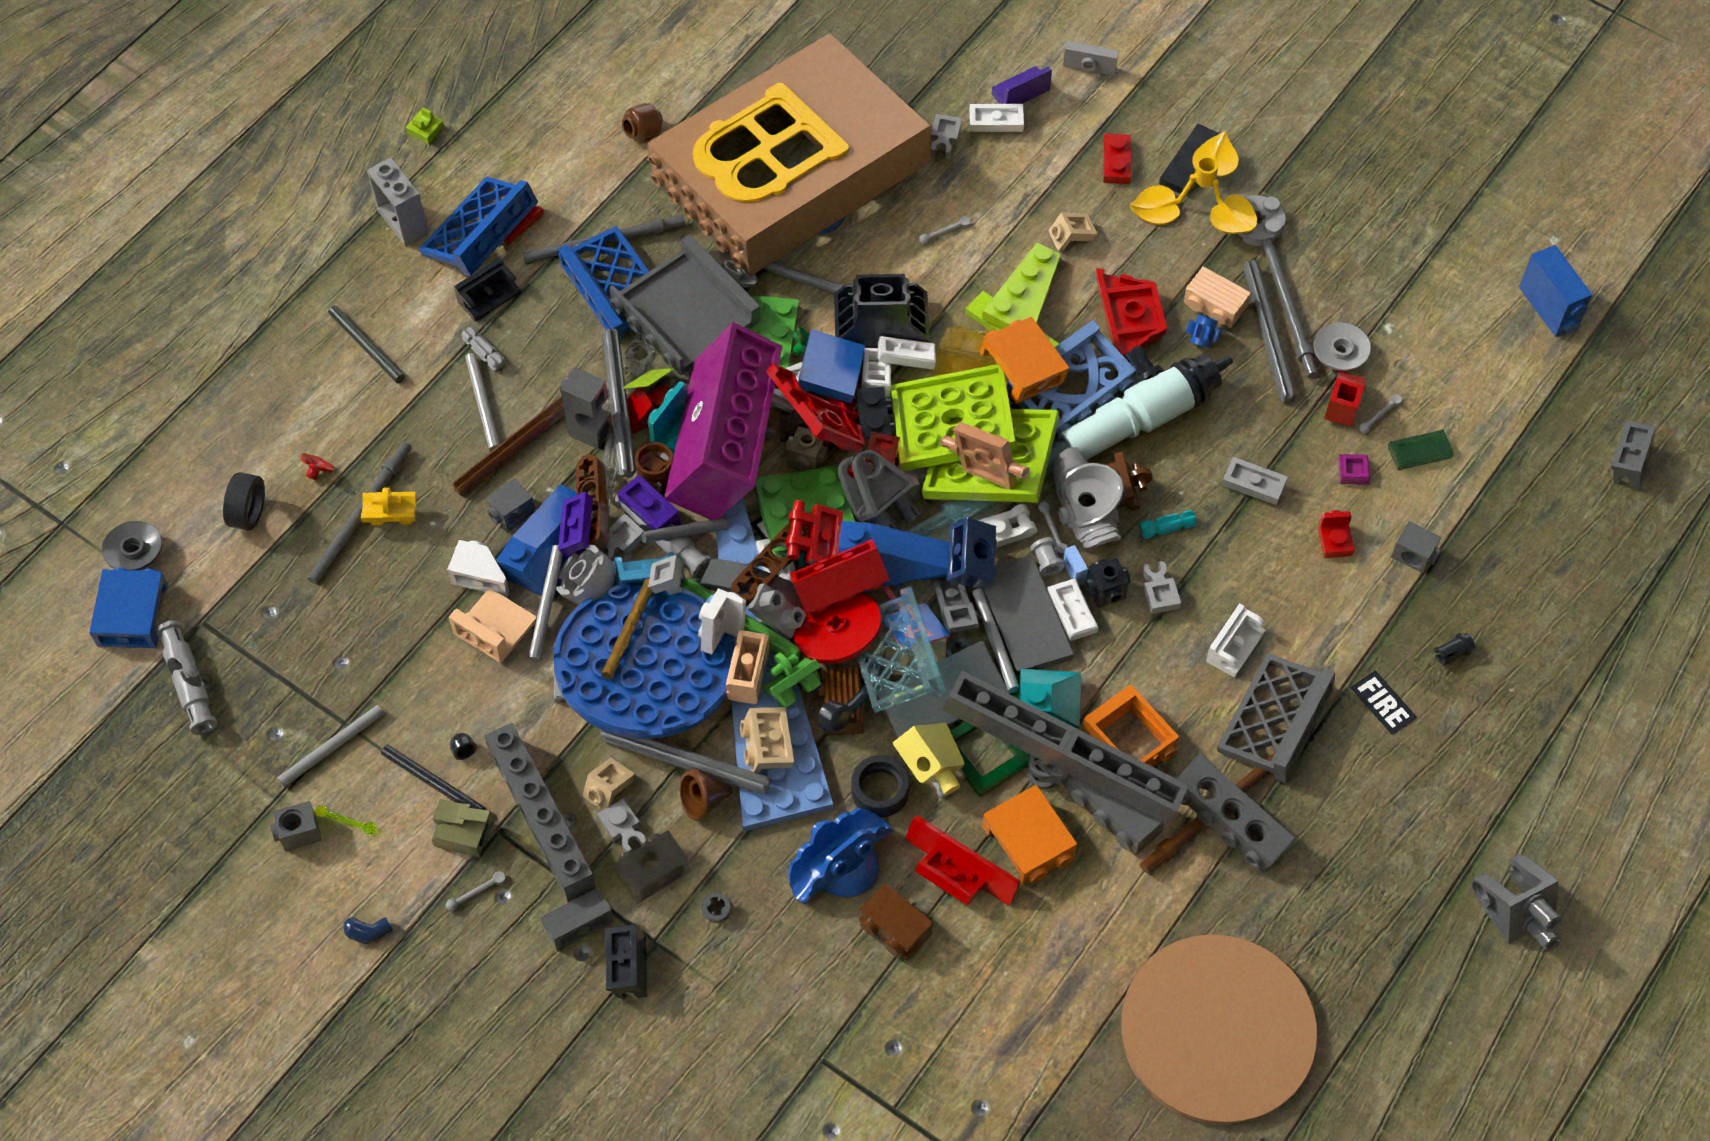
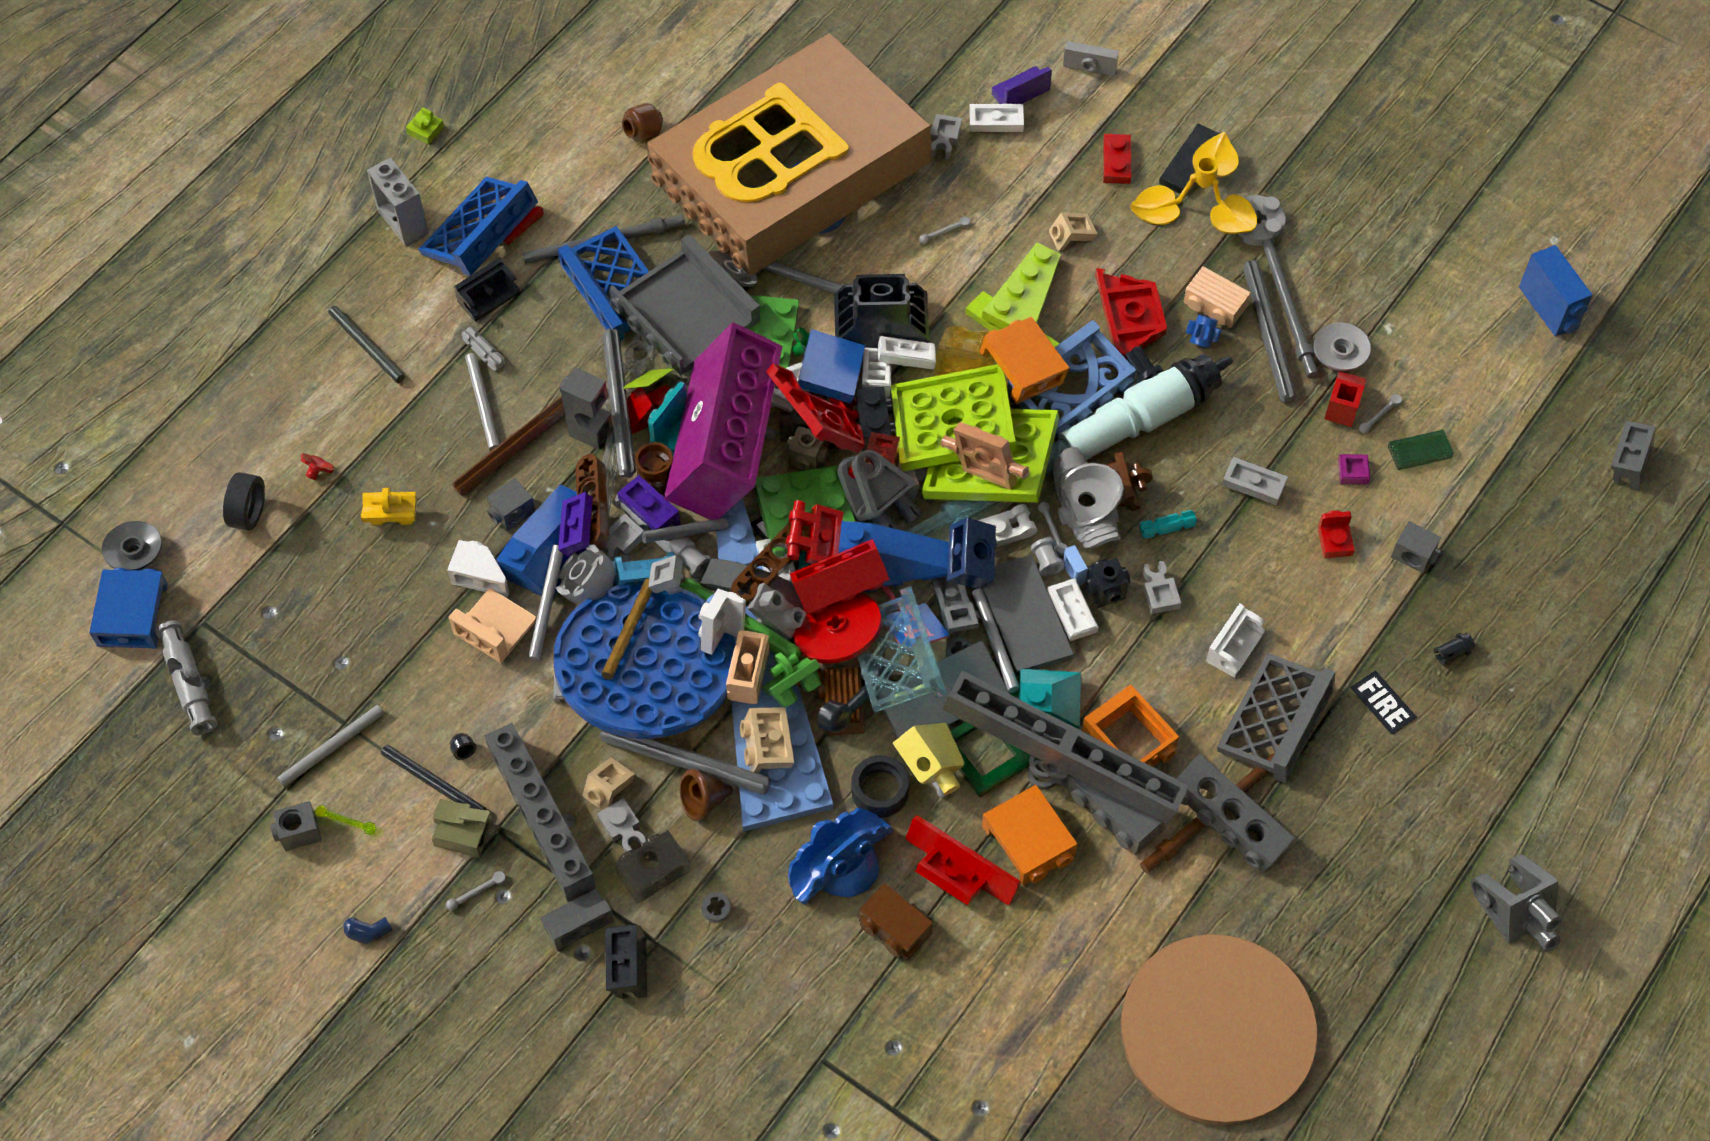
dark grey bar [307,442,412,585] -> none

